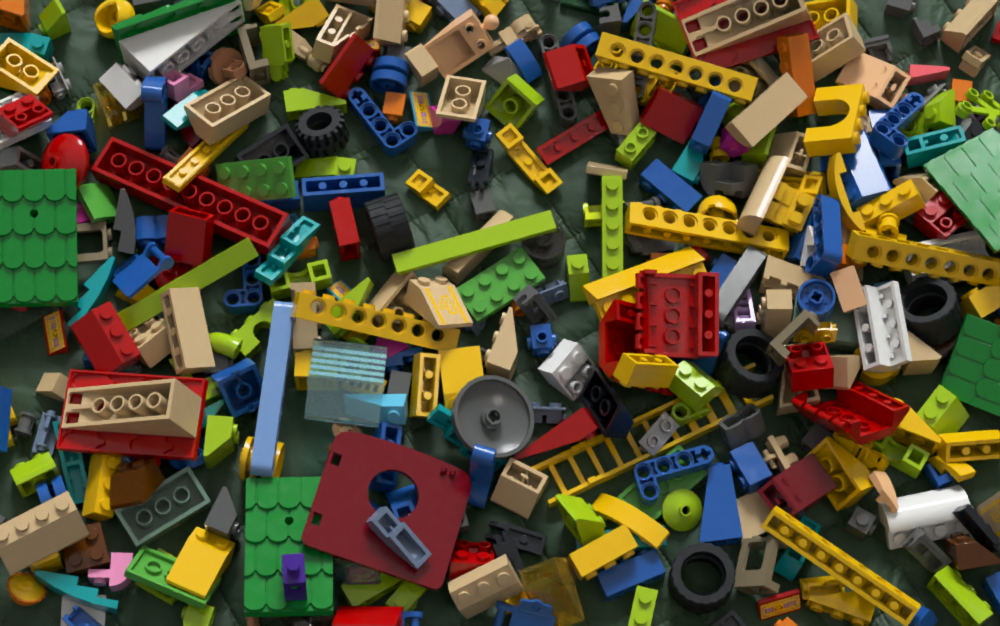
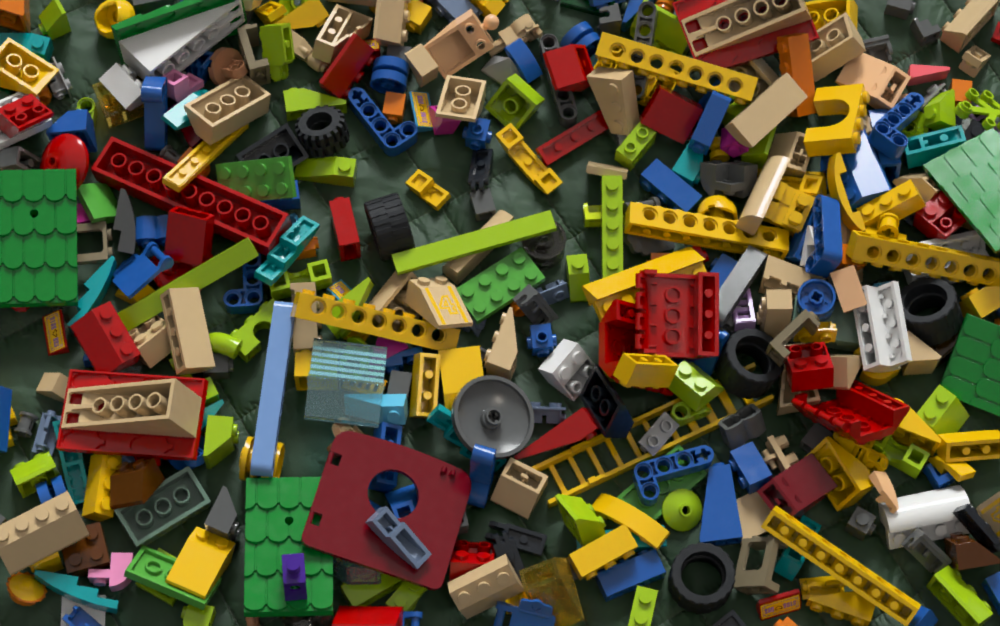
blue brick [211,358,263,418] -> none
blue brick [301,172,385,212] -> none

